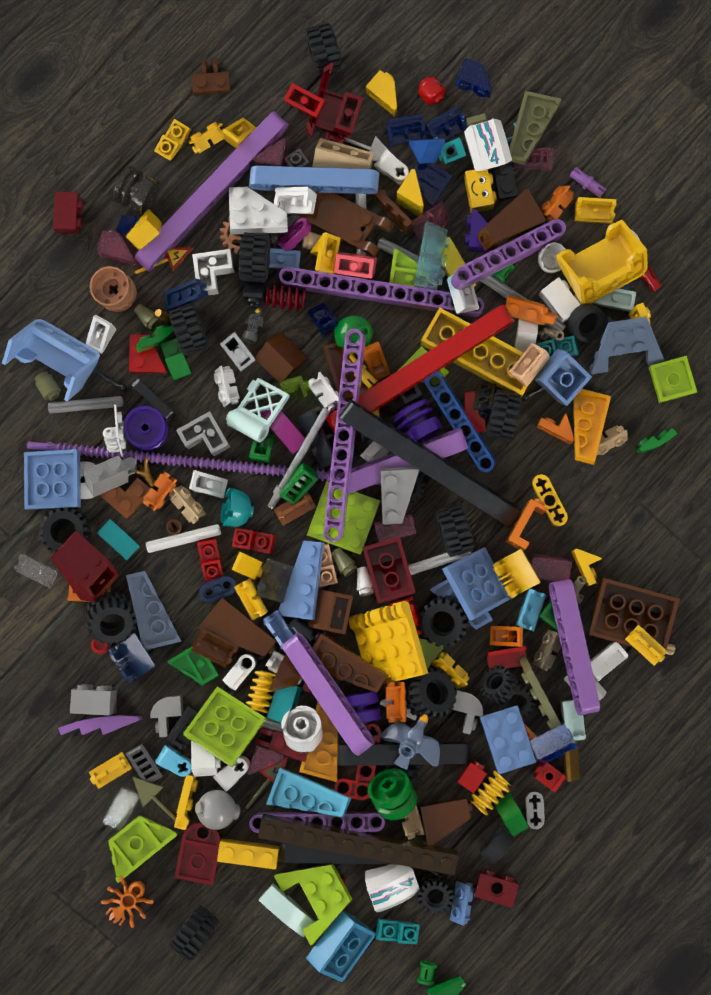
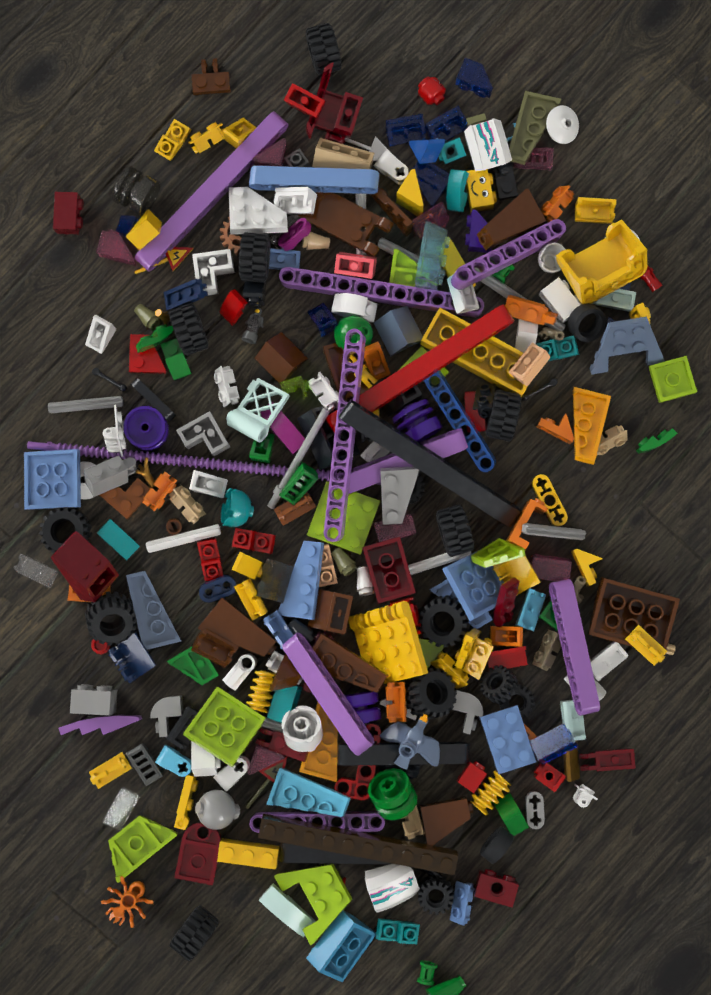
light blue windscreen [2,319,100,401] -> none
olive brick [34,371,61,401] -> none
nougat wheel [90,266,137,312] -> none
olive piece [133,777,176,821] -> none
slope [219,331,255,371] -> none
dark red piece [265,283,306,312] -> none
yellow slope [310,232,341,274] -> none
yellow slope [366,70,397,116] -> none
olive wing [518,655,566,737] -> none
medium blue brick [534,349,592,406] -> none
medium lavender pin [569,167,607,198] -> none
none -> red slope [220,289,248,326]
none -> white brick [331,293,378,322]
none -> sand blue slope [374,306,423,357]
none -> teal slope [446,169,469,212]
none -> yellow wing [455,628,481,669]
none -> yellow hinge [462,637,494,680]
none -> lime wing [471,538,525,568]
none -> dark red hinge [493,577,520,628]
none -> light grey axle [521,523,586,540]
none -> white dish [546,105,579,144]
none -> white hinge [573,784,598,808]
none -> dark red hinge [579,748,636,771]

